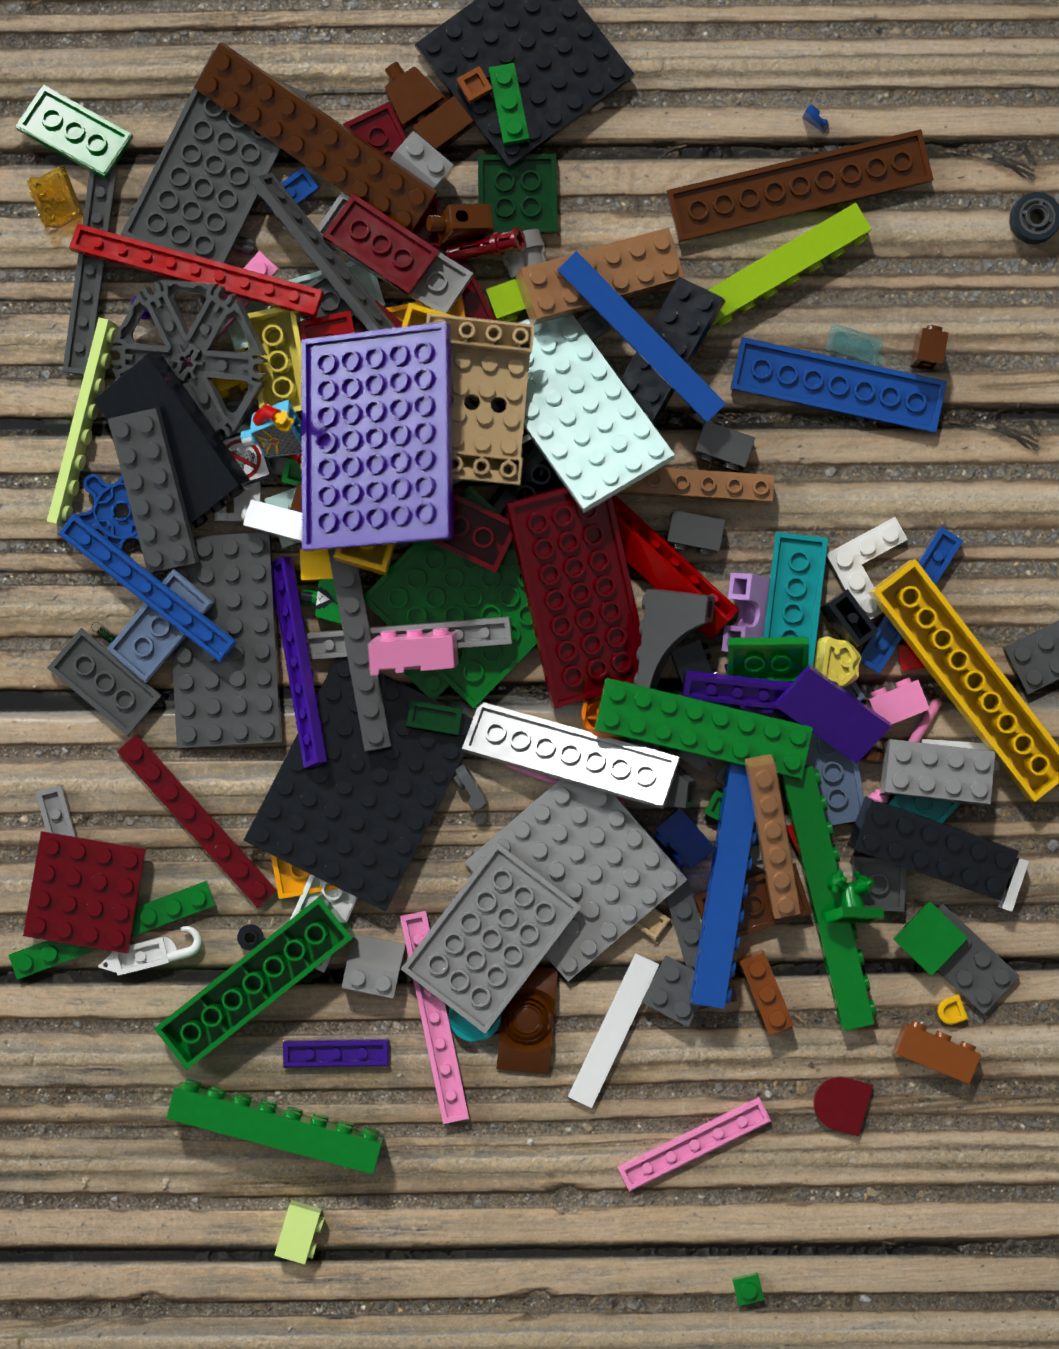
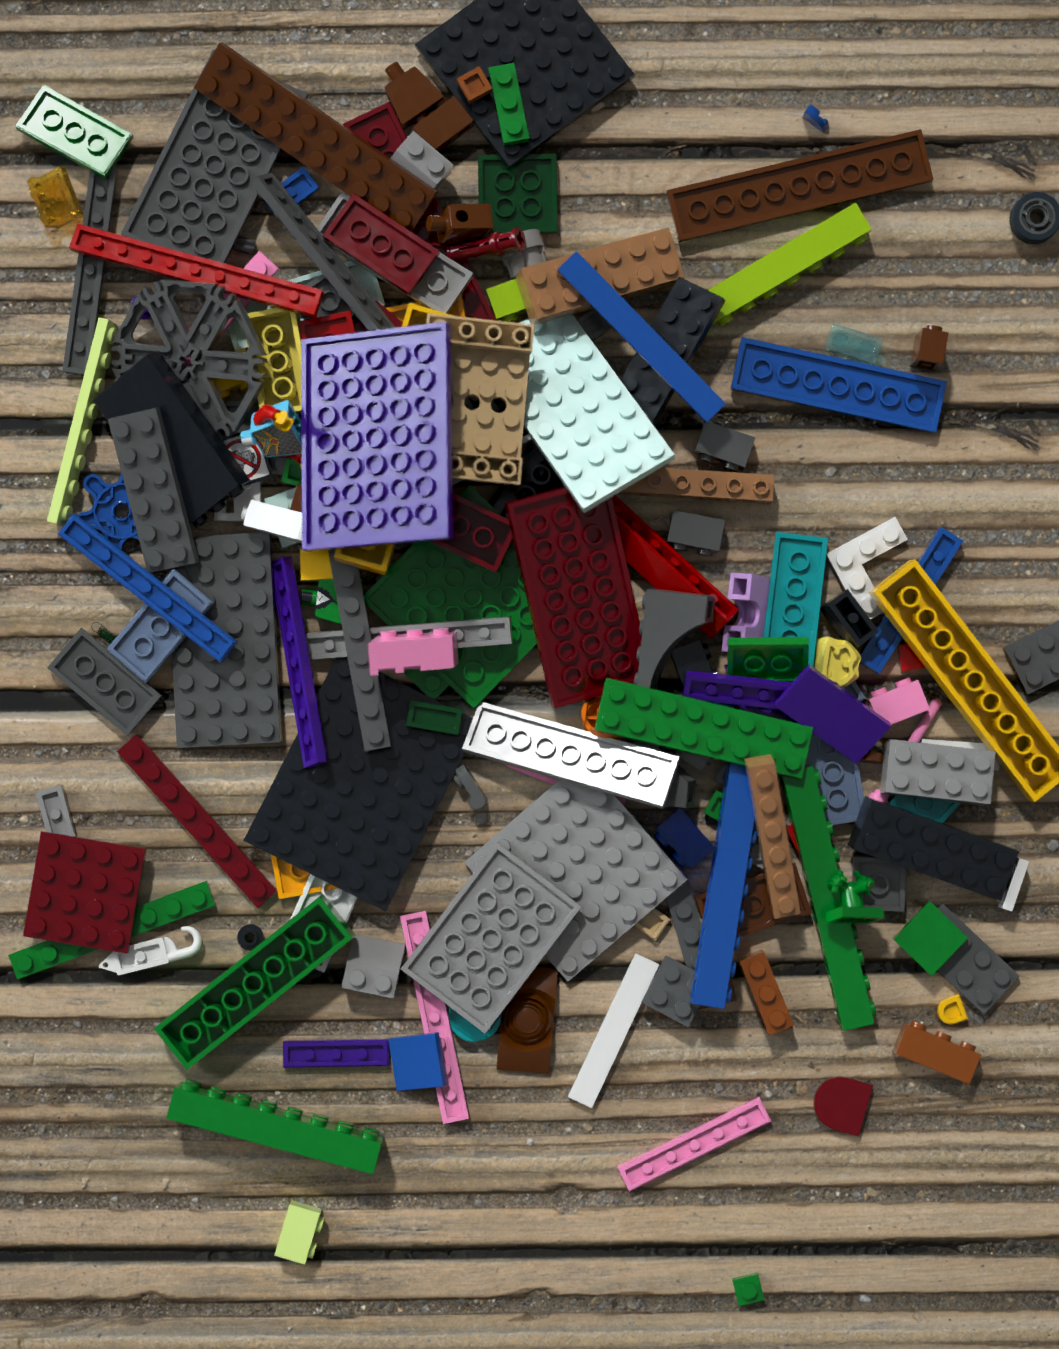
none -> blue tile [388,1032,447,1091]

